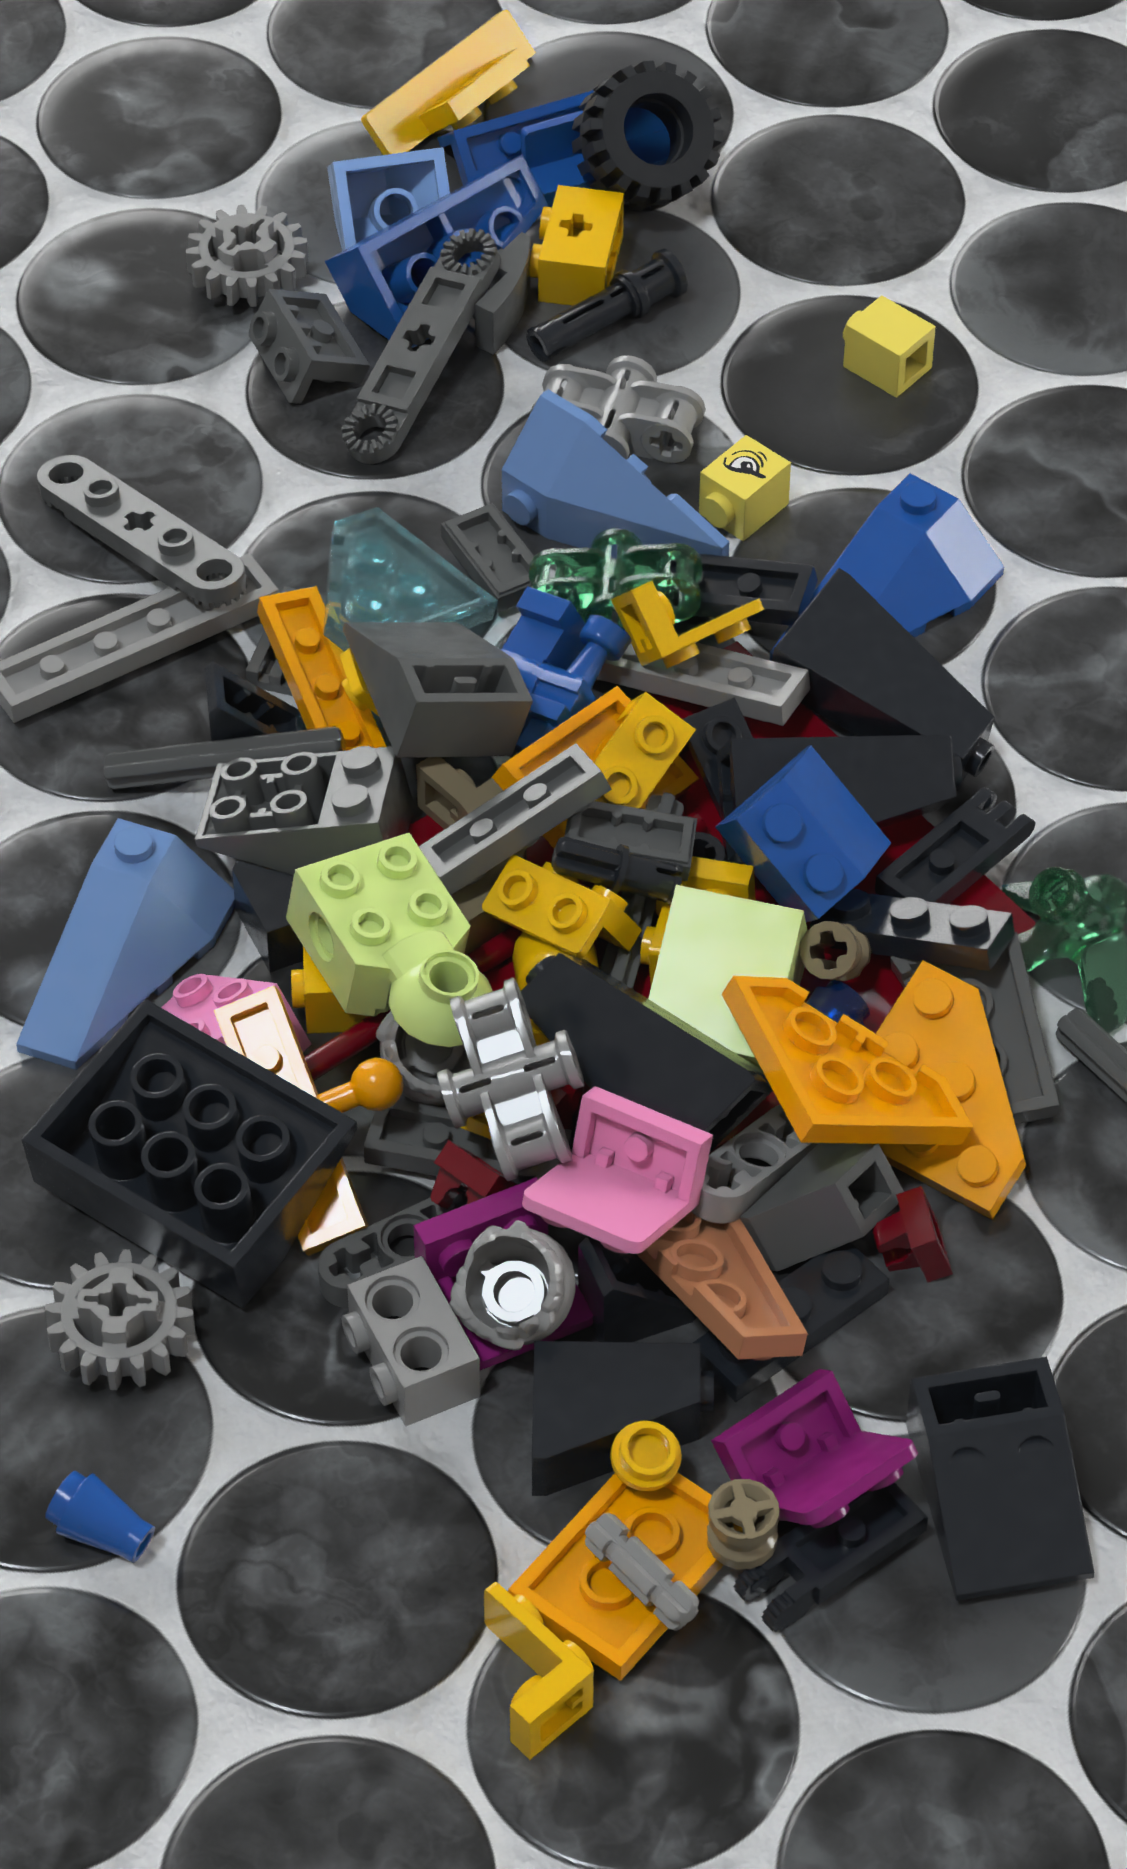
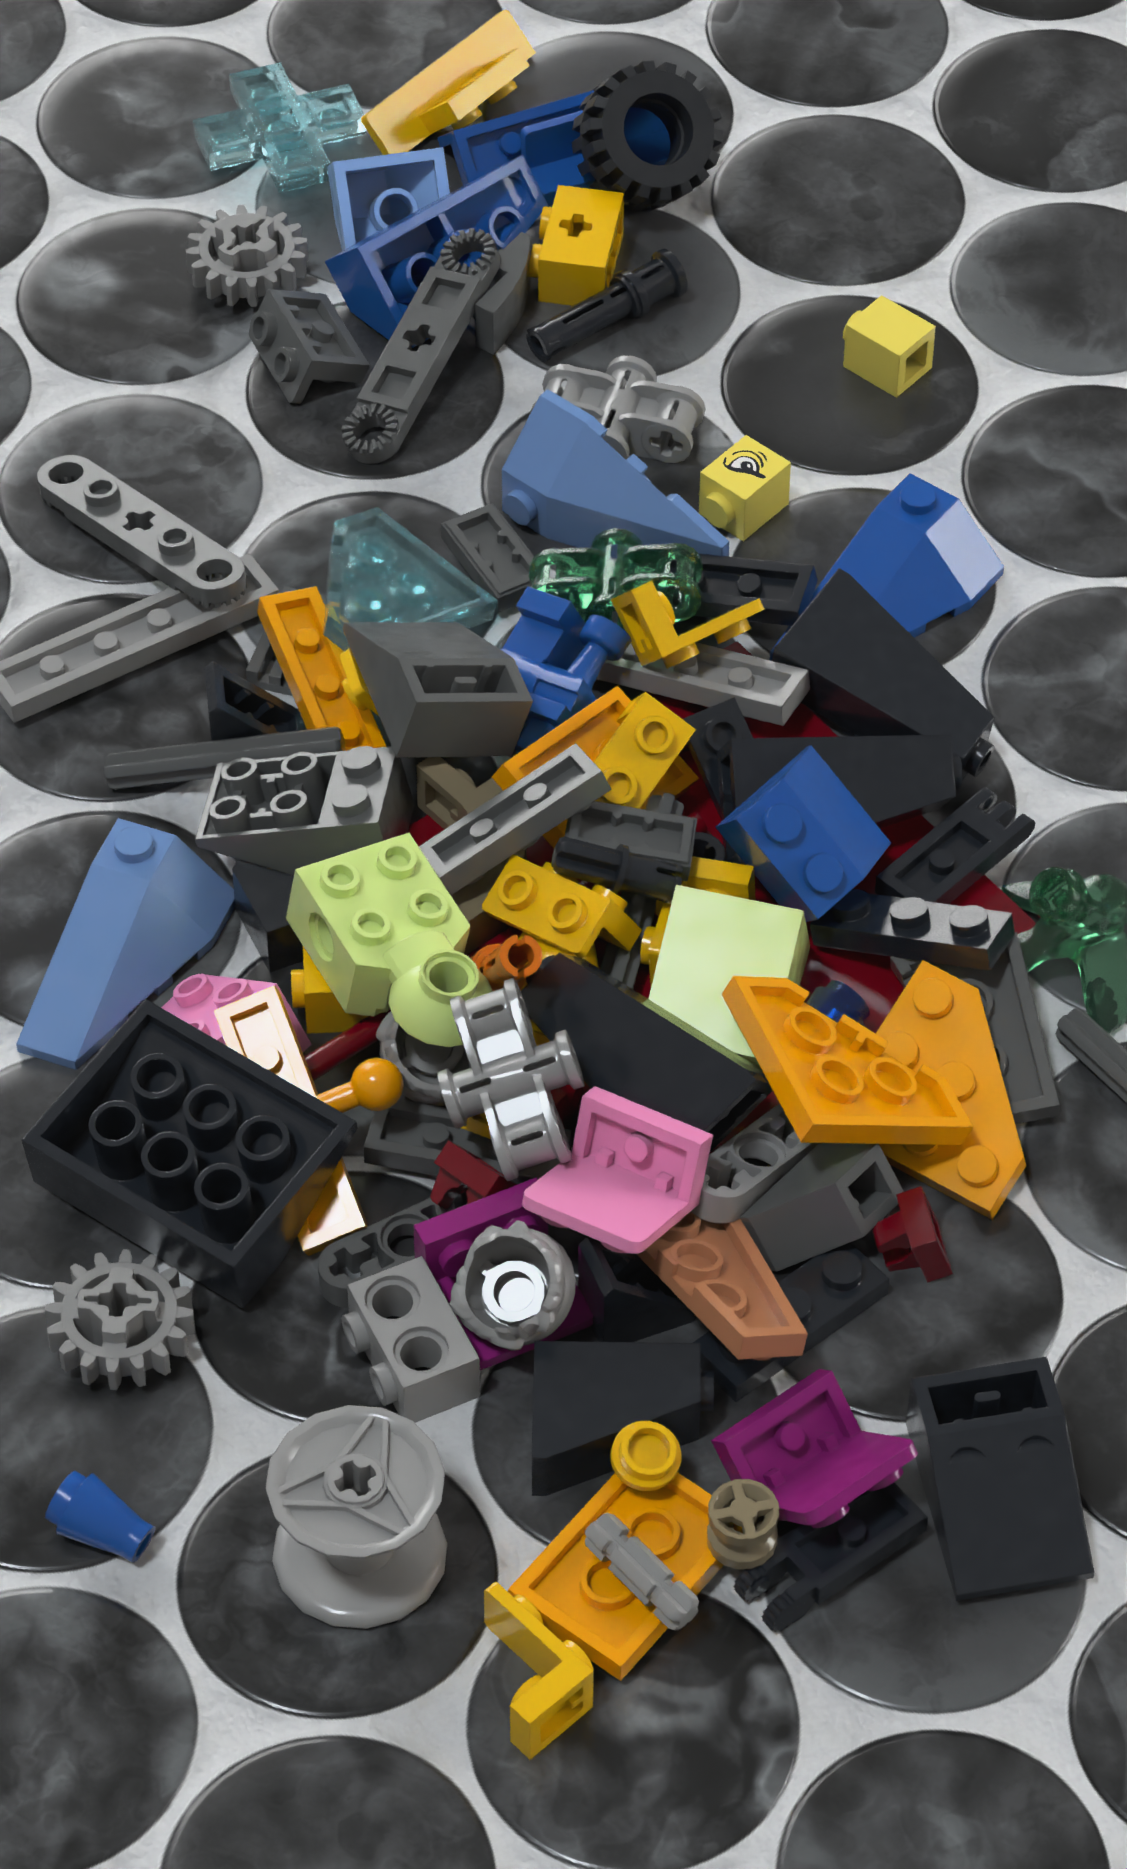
dark tan bush [800,921,871,981] -> none
none -> clear light blue plate [193,62,366,193]
none -> light grey piece [266,1405,448,1629]
none -> orange pin [470,935,543,991]

